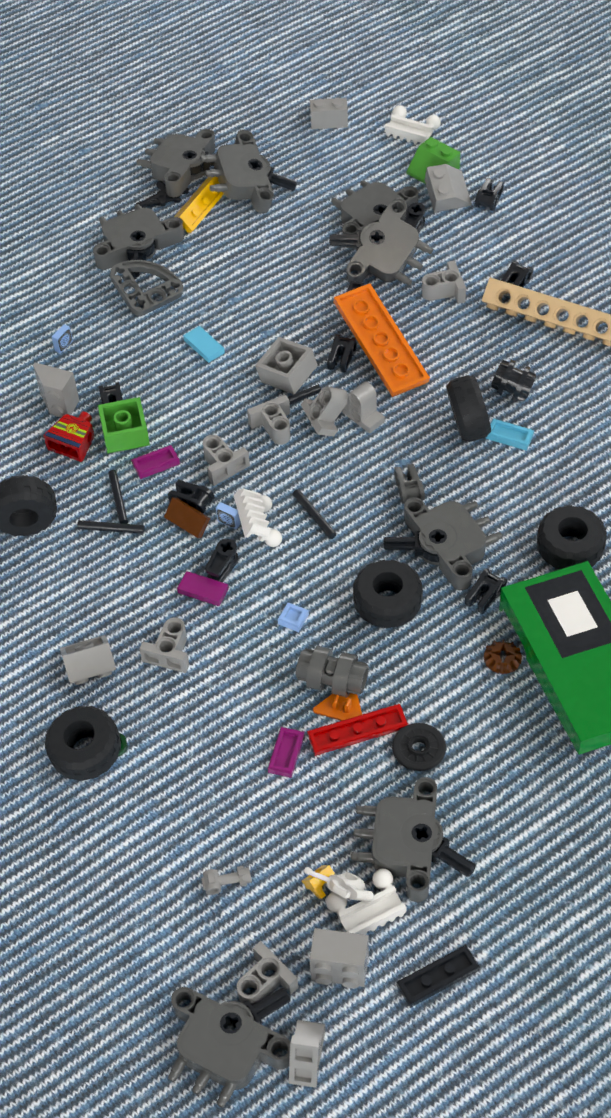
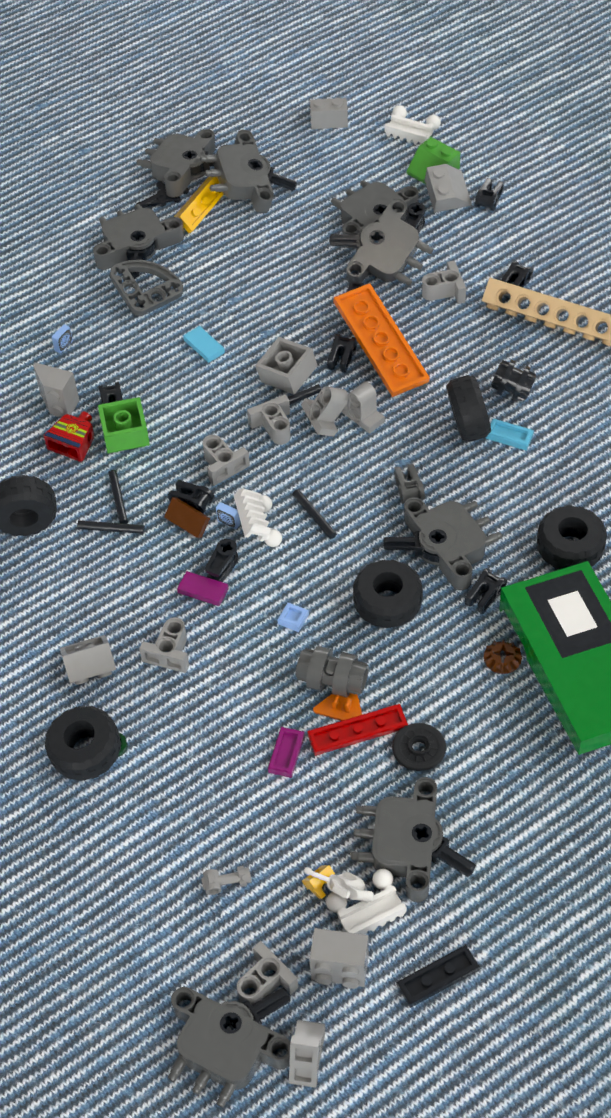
magenta tile [131,445,180,479] -> none

